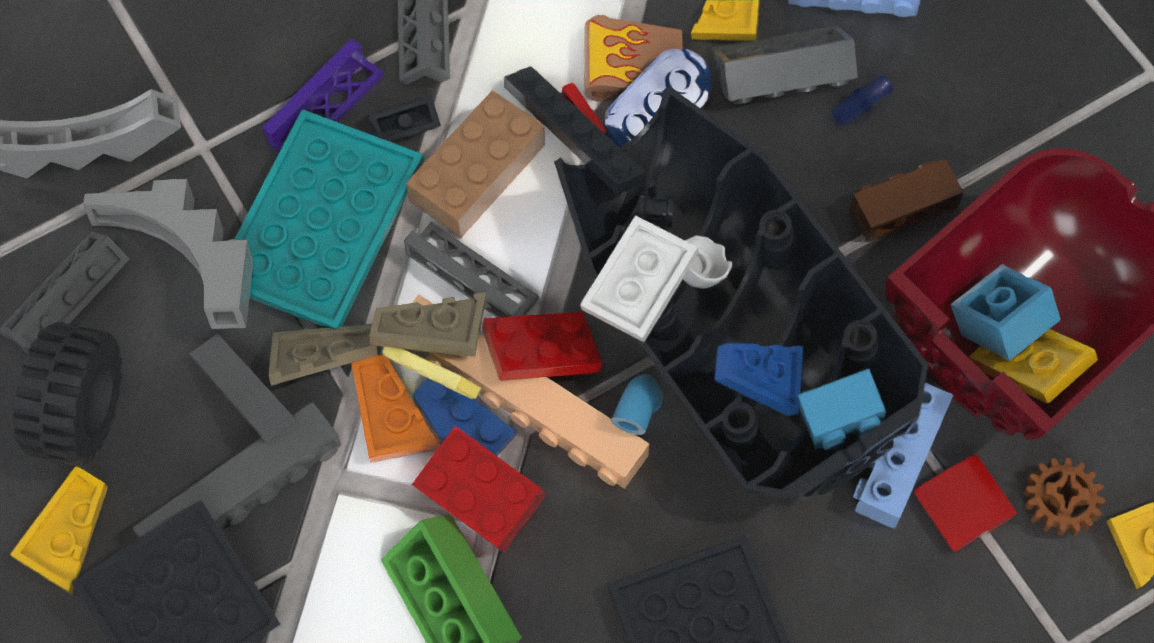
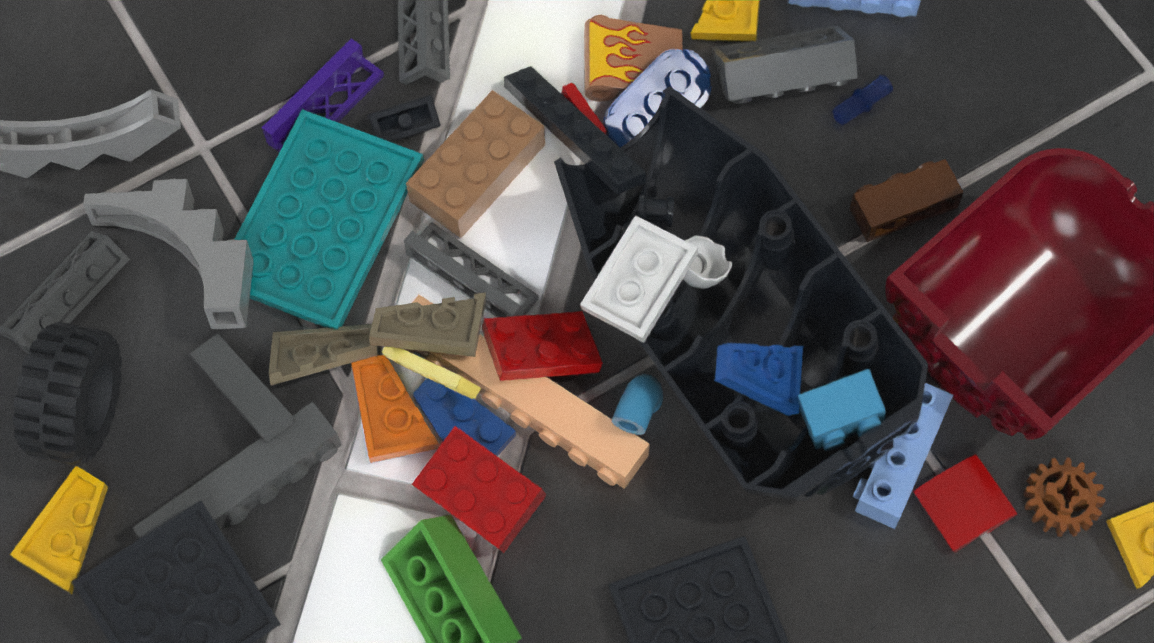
dark azure brick [951,265,1061,361] -> none
yellow plate [969,329,1098,404] -> none

